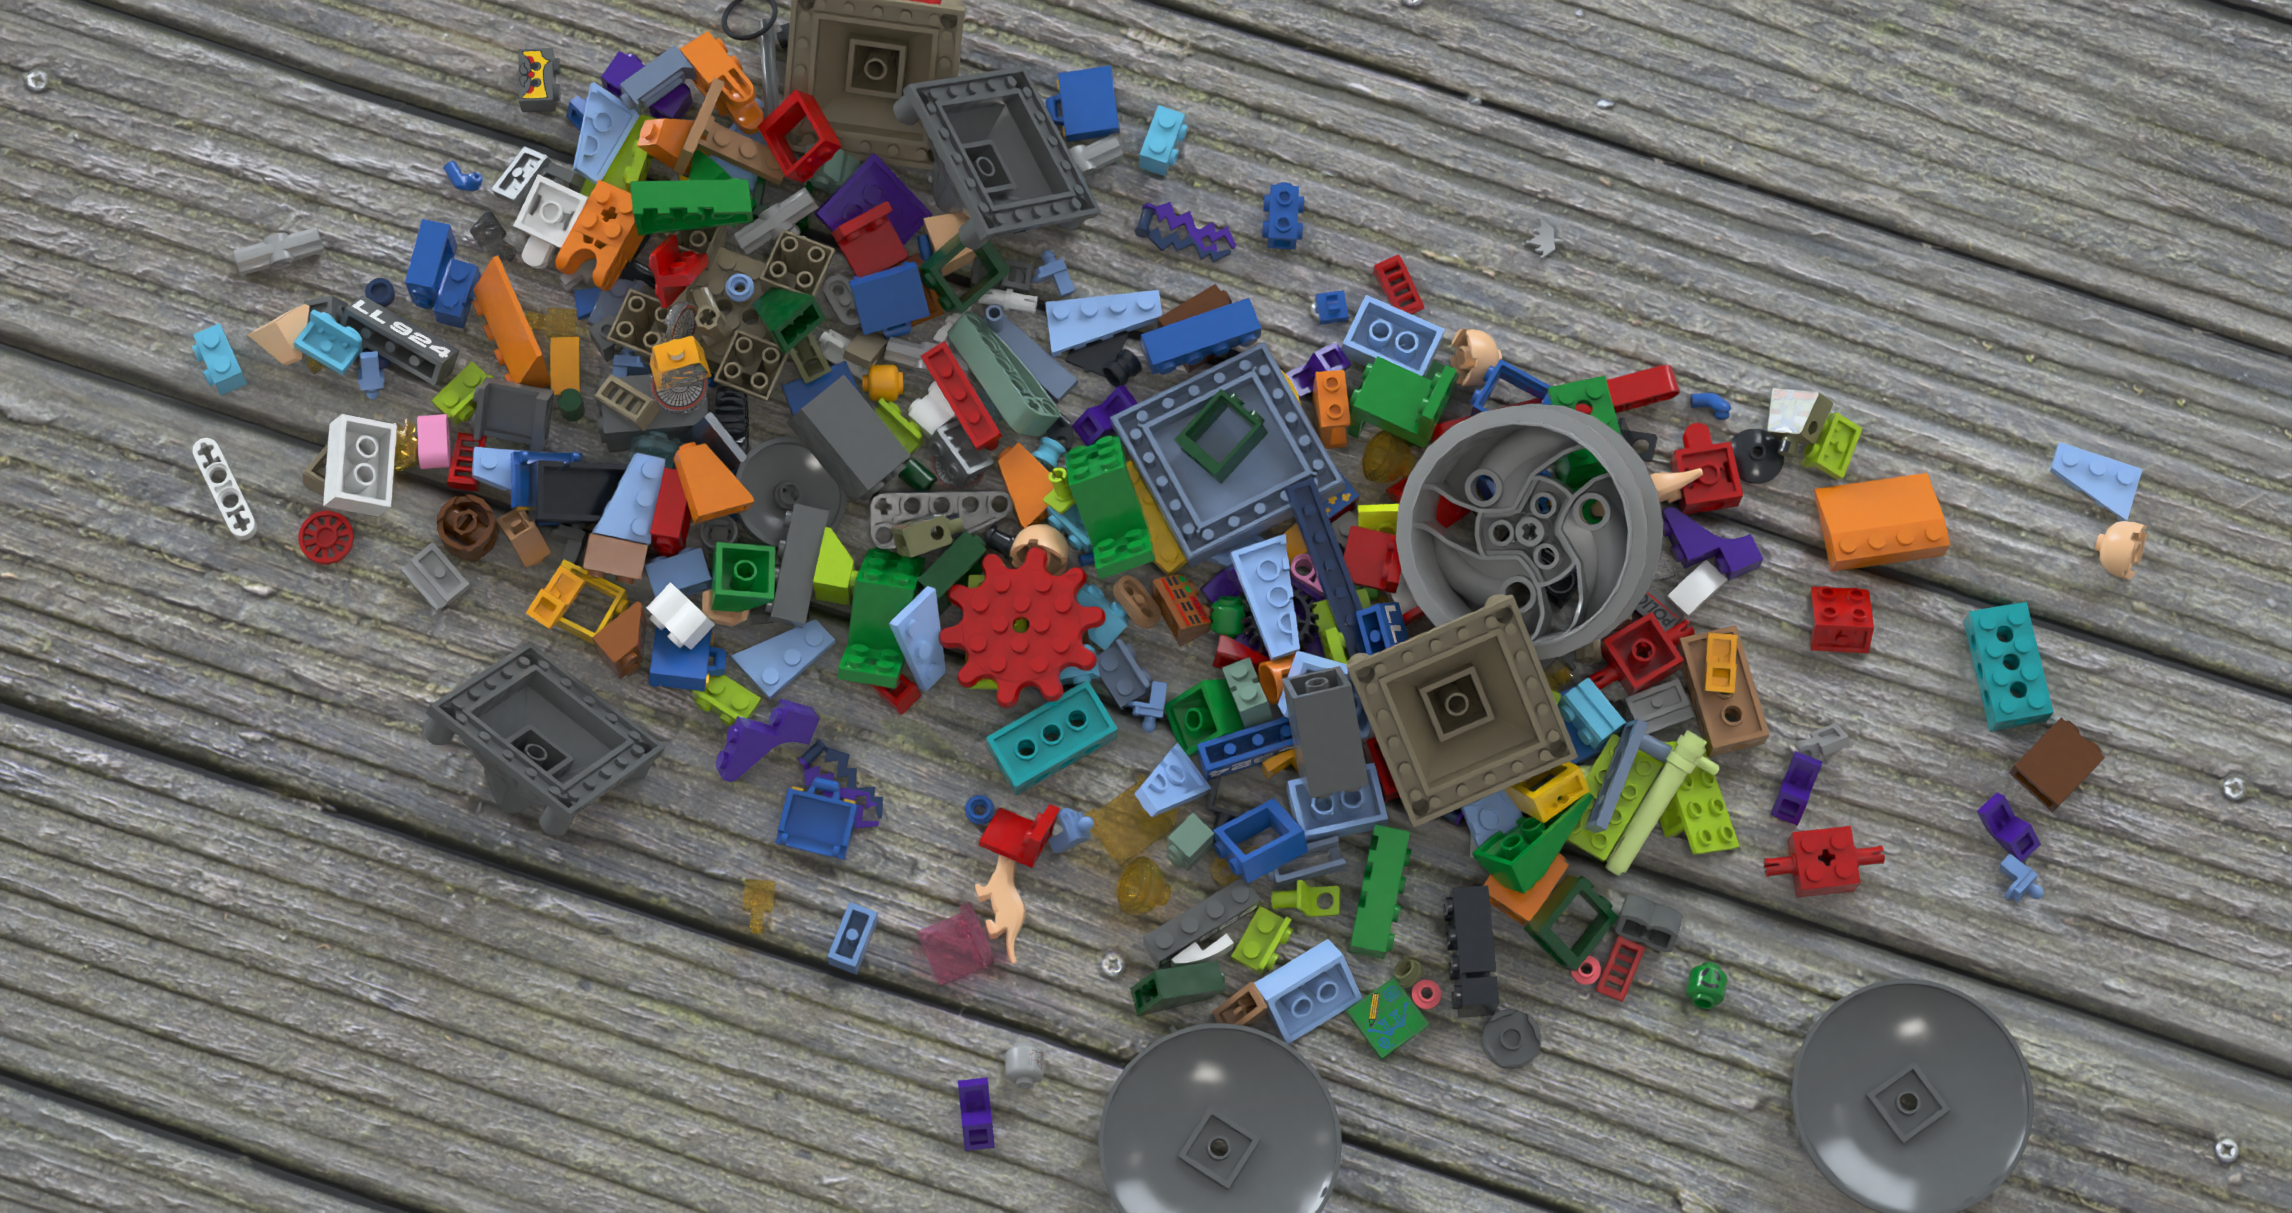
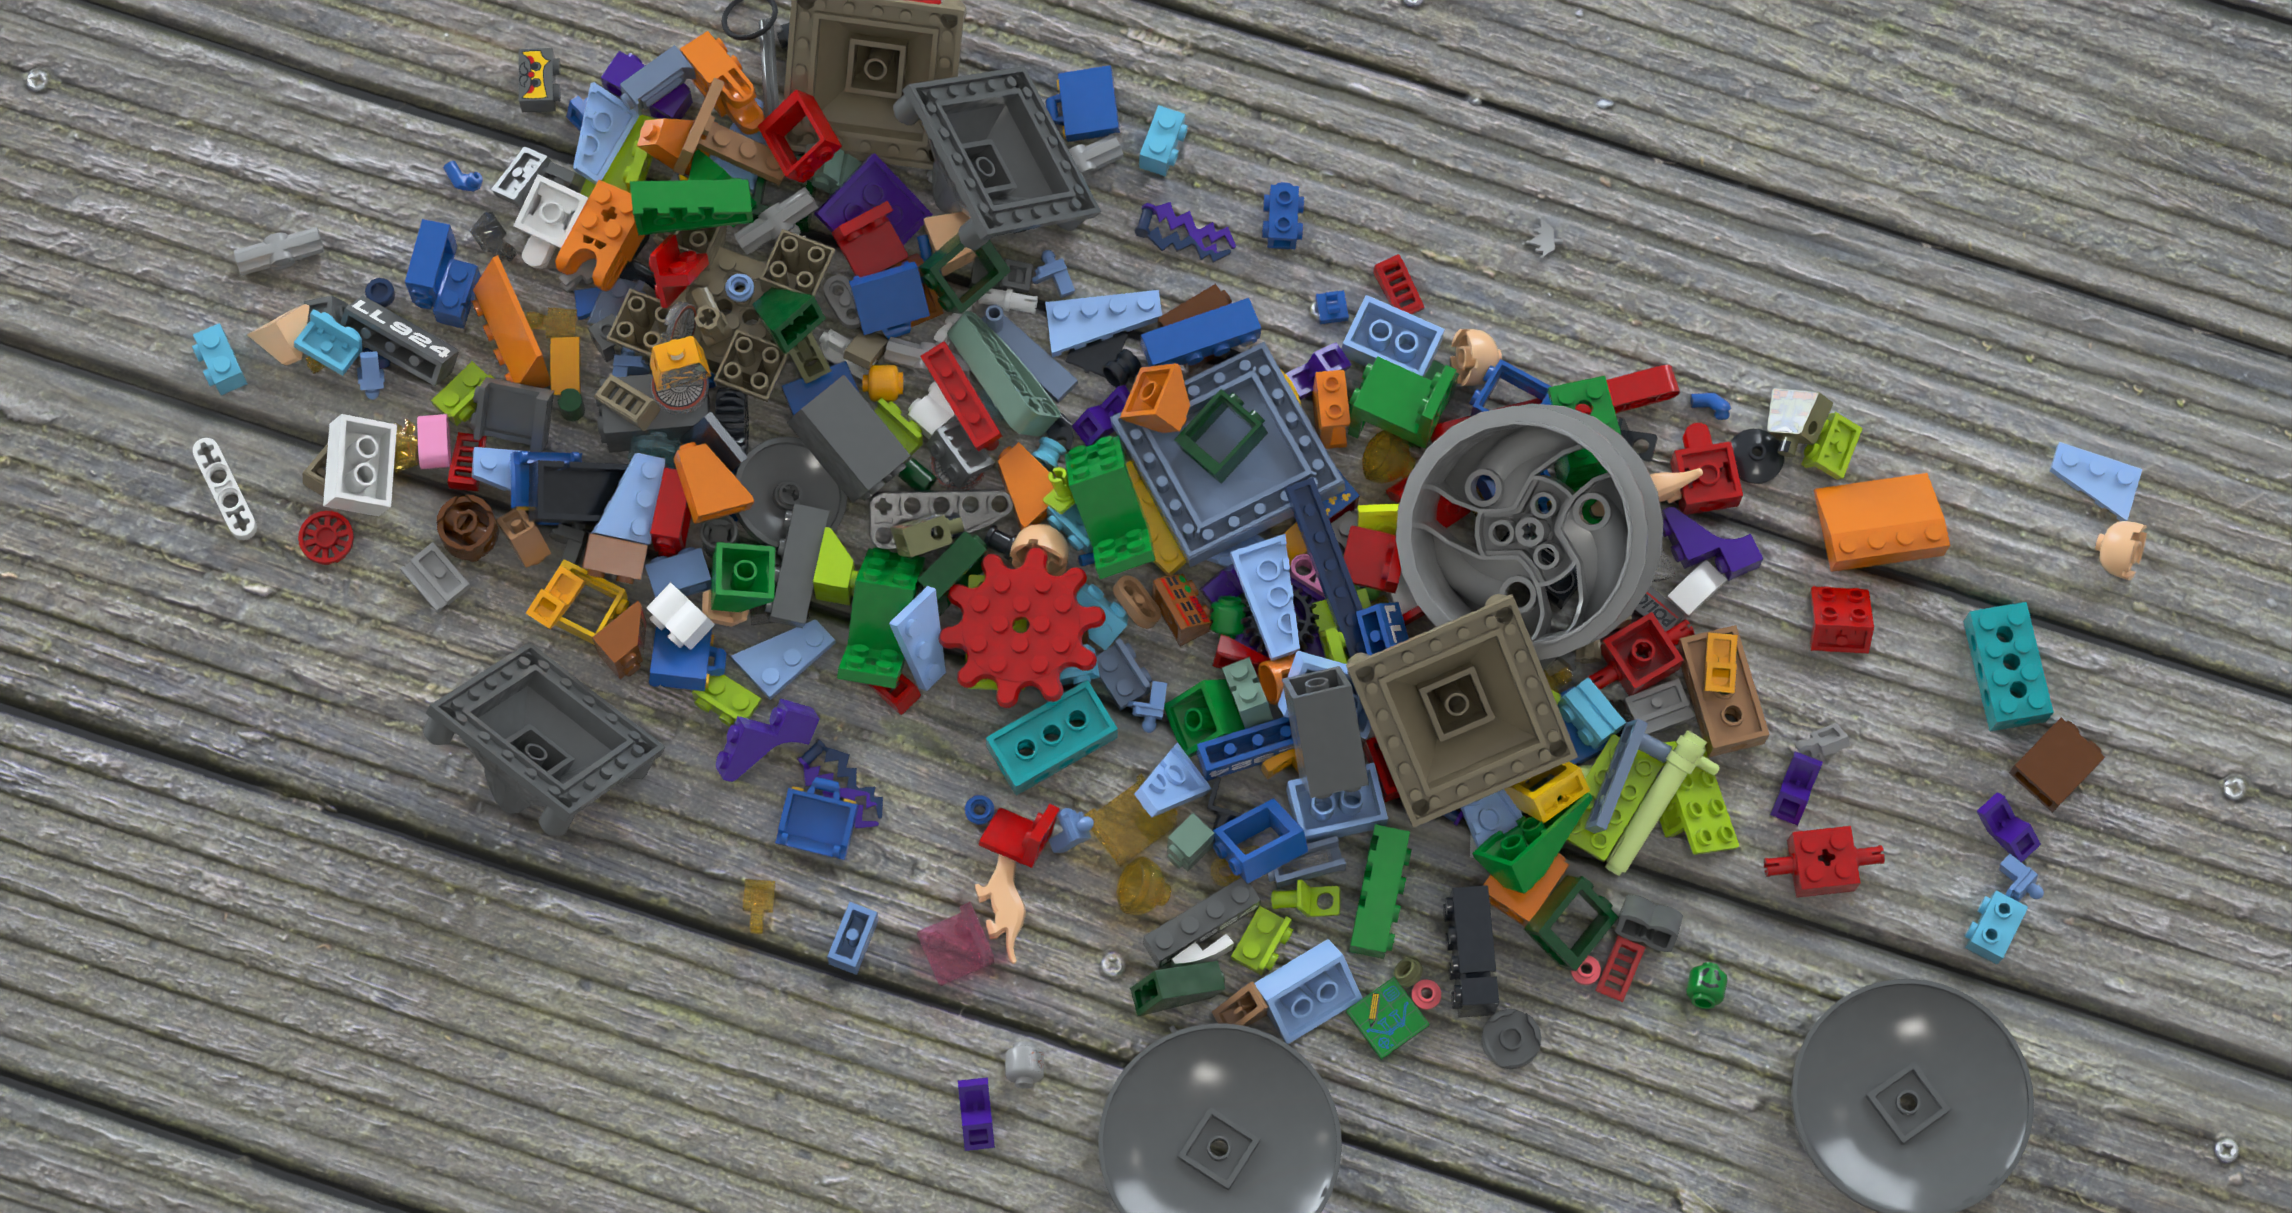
none -> orange slope [1120,363,1190,433]
none -> medium azure brick [1965,890,2028,964]

